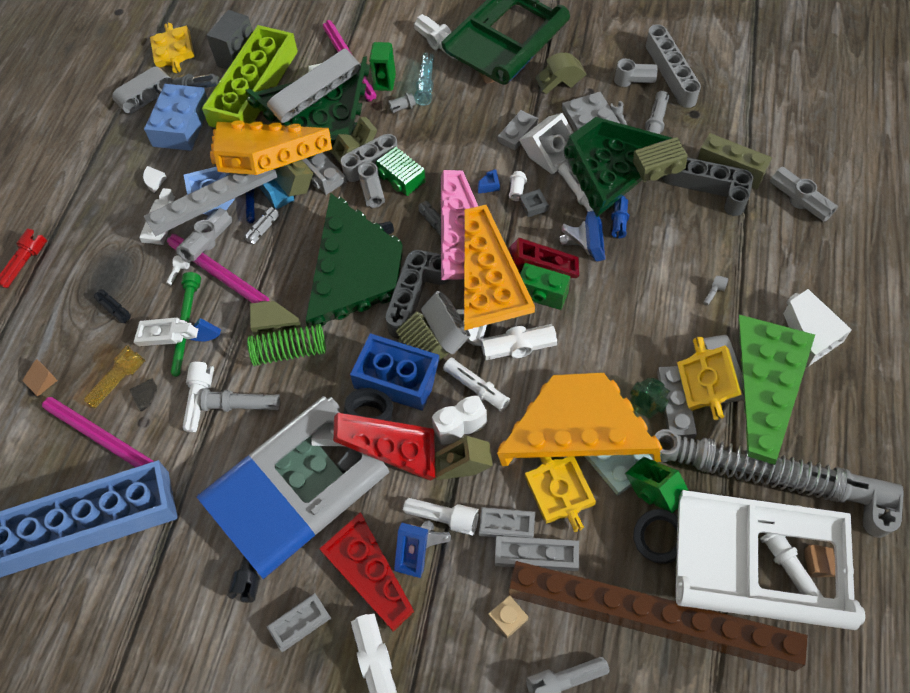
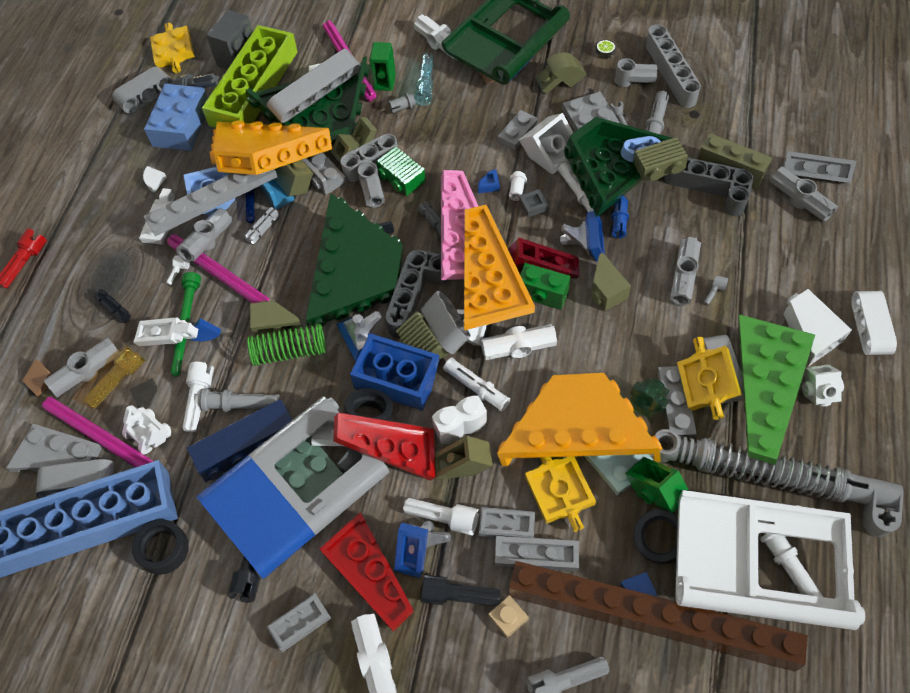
medium nougat slope [804,545,835,577] -> none
none -> light grey wing [6,424,102,472]
none -> light grey beam [35,459,115,498]
none -> light grey piece [44,337,121,397]
none -> white piece [122,405,171,454]
none -> black tyre [132,519,189,575]
none -> dark blue brick [187,399,292,482]
none -> flat silver piece [337,311,381,363]
none -> black piece [421,575,501,606]
none -> olive slope [591,253,631,311]
none -> tile [595,40,616,59]
none -> blue tile [620,572,658,597]
none -> light blue beam [621,136,661,162]
none -> light grey piece [670,237,701,306]
none -> light grey plate [783,151,856,183]
none -> white brick [802,365,844,406]
none -> white beam [852,291,897,355]

